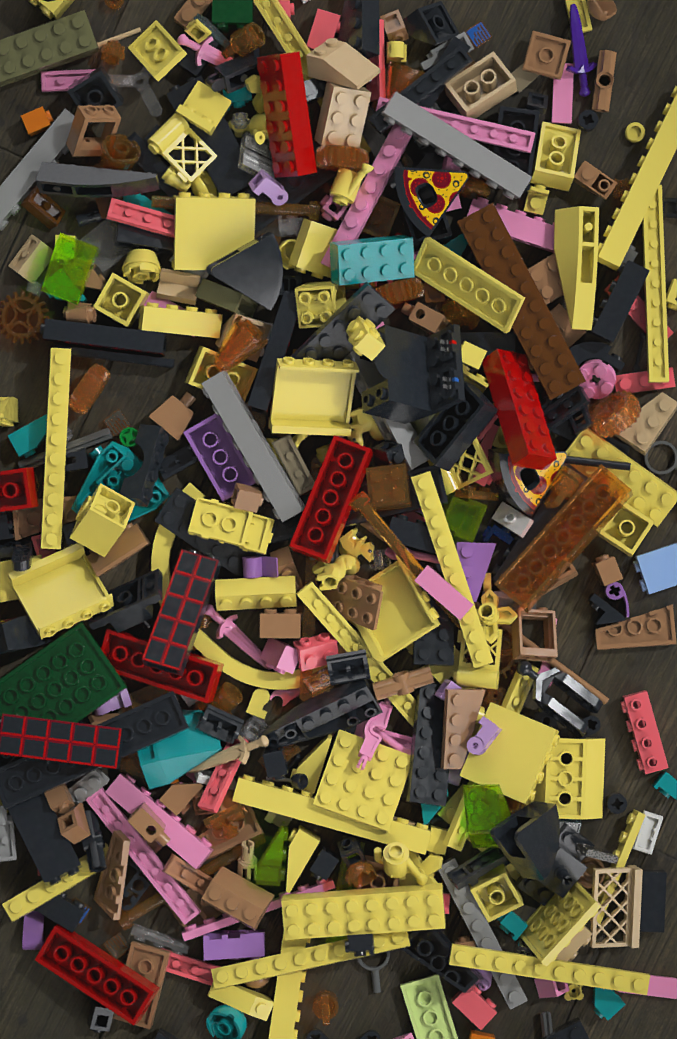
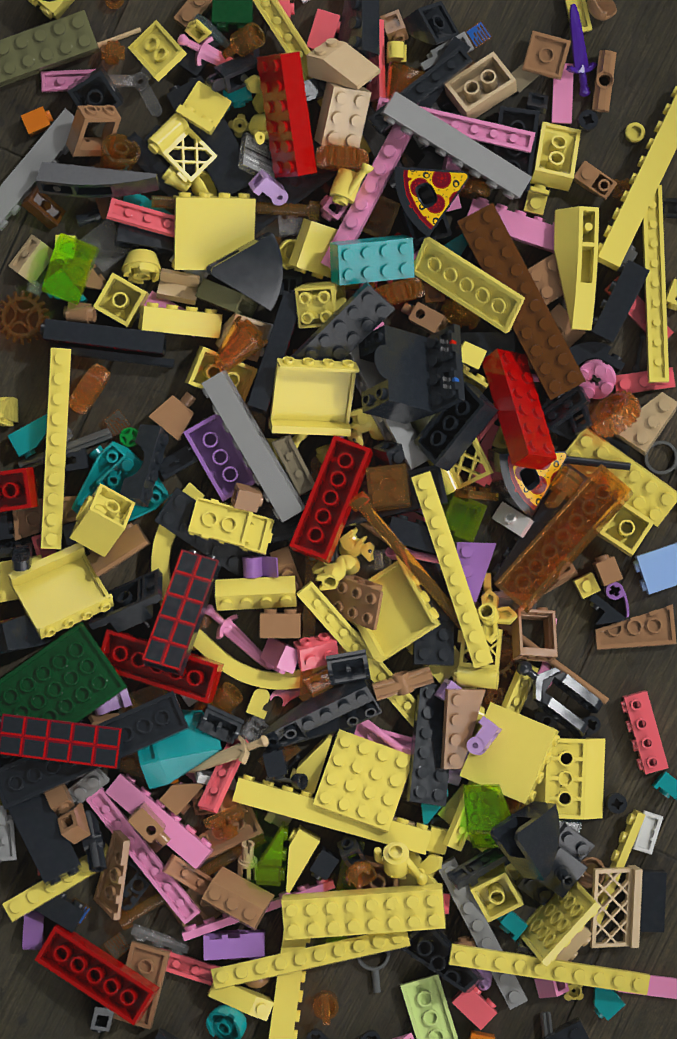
clear plate [231,112,250,129] -> none
black brick [345,934,375,957] -> none
light yellow brick [346,316,385,361] -> none
bright pink piece [356,698,393,770] -> none
bright pink tile [414,565,474,620] -> none
clear blue bracket [482,524,514,545] -> none
clear smoke tile [575,843,619,864] -> none
none -> light yellow brick [573,572,601,599]

